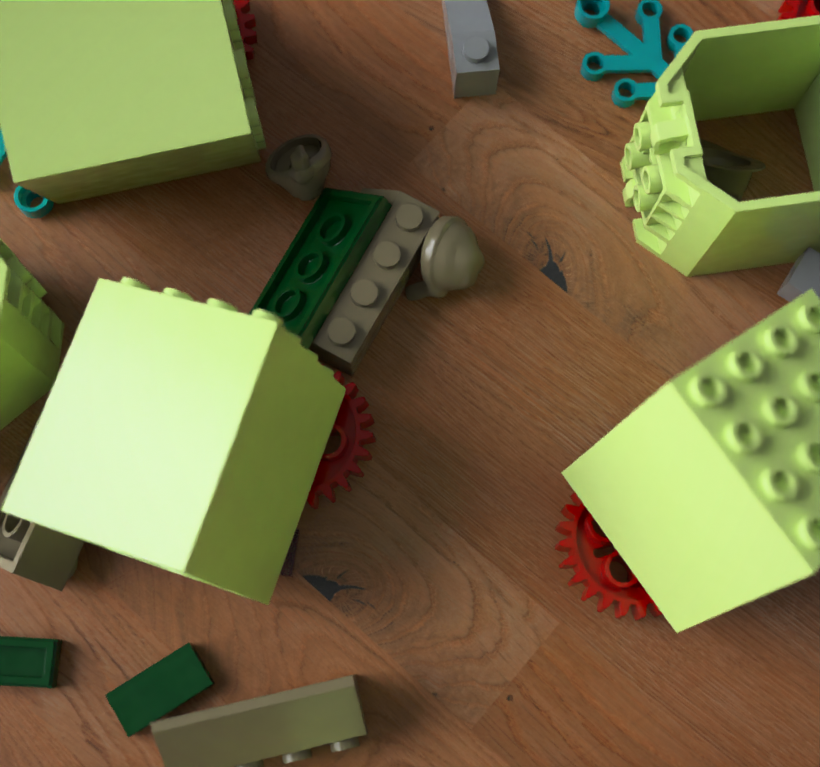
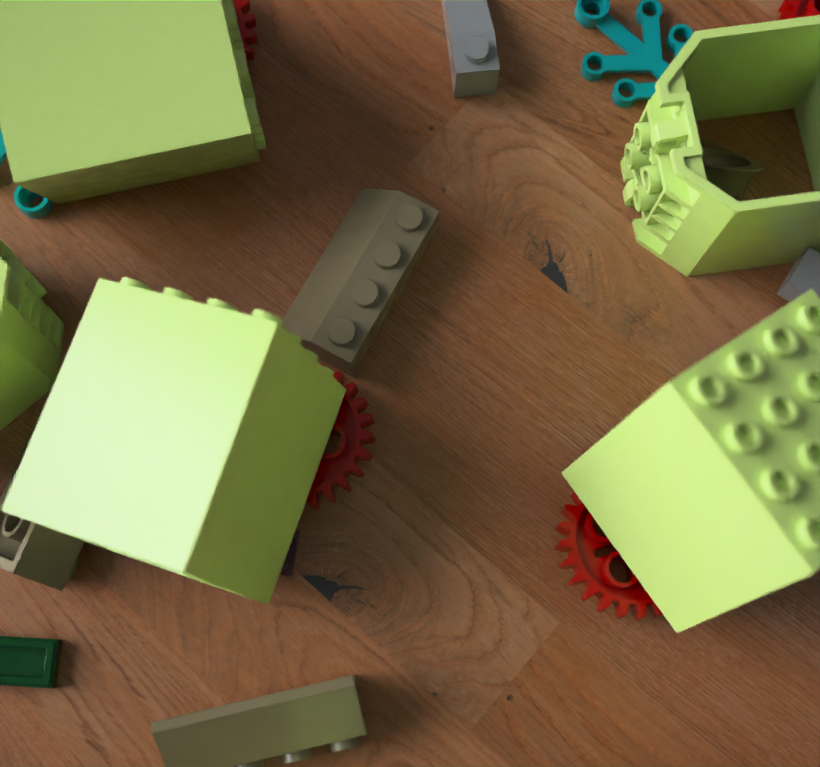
dark green tile [105,642,215,737] -> none
dark green tile [248,187,392,350] -> none
dark tan hat [266,134,332,201] -> none
dark tan hat [405,216,485,301] -> none

